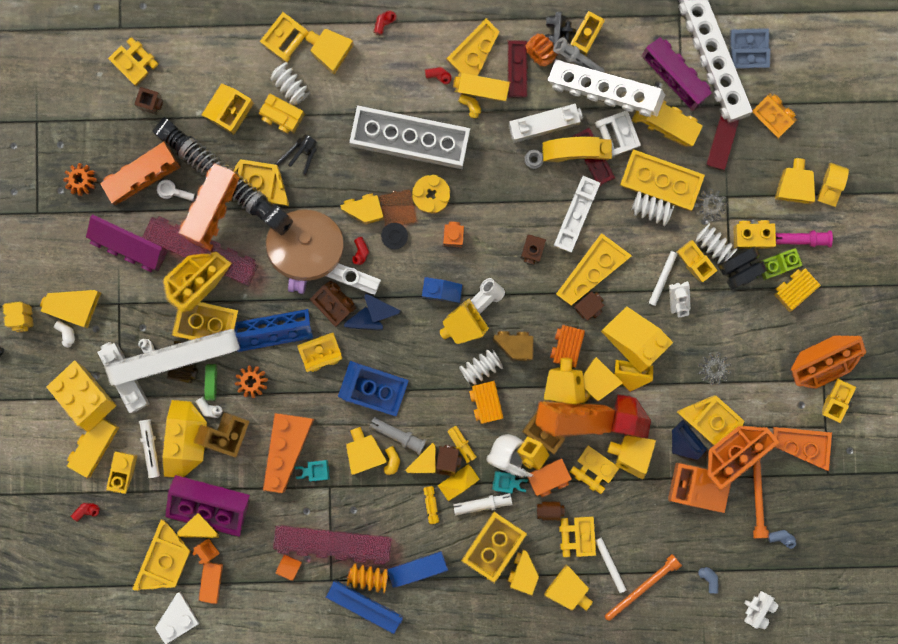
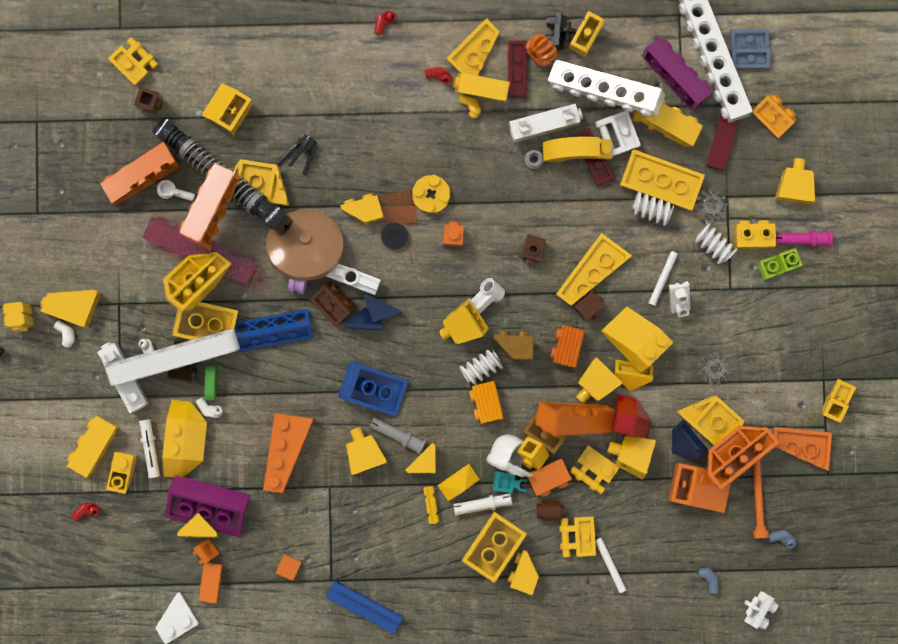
yellow brick [47,360,117,432] -> none
orange gear [63,163,97,196] -> none
magenta slope [86,214,168,273] -> none
yellow wing [132,519,191,590] -> none
pearl gold brick [194,412,250,458] -> none
orange gear [235,366,268,398] -> none
yellow brick [259,94,304,134] -> none
yellow plate [260,12,309,62] -> none
white piece [270,62,310,105] -> none
clear pink brick [273,525,392,565] -> none
teal plate [295,460,330,481] -> none
yellow bracket [297,332,343,372] -> none
yellow torso [306,29,354,75] -> none
light orange piece [347,563,388,594] -> none
white brick [349,105,470,169] -> none
red arm [352,237,369,265] -> none
yellow arm [384,446,400,475] -> none
blue slope [387,551,448,588] -> none
blue slope [422,277,463,303] -> none
reddish brown brick [435,445,462,476] -> none
yellow axle [448,426,477,463] -> none
yellow torso [544,358,585,404] -> none
yellow torso [544,565,593,610] -> none
light grey pin [553,37,605,73] -> none
white slope [554,176,600,253] -> none
orange piece [605,554,682,621] -> none
yellow brick [676,240,718,283] -> none
black wheel [718,246,769,290] -> none
yellow brick [774,268,821,312] -> none
orange wedge [791,336,866,389] -> none
yellow brick [817,163,849,207] -> none

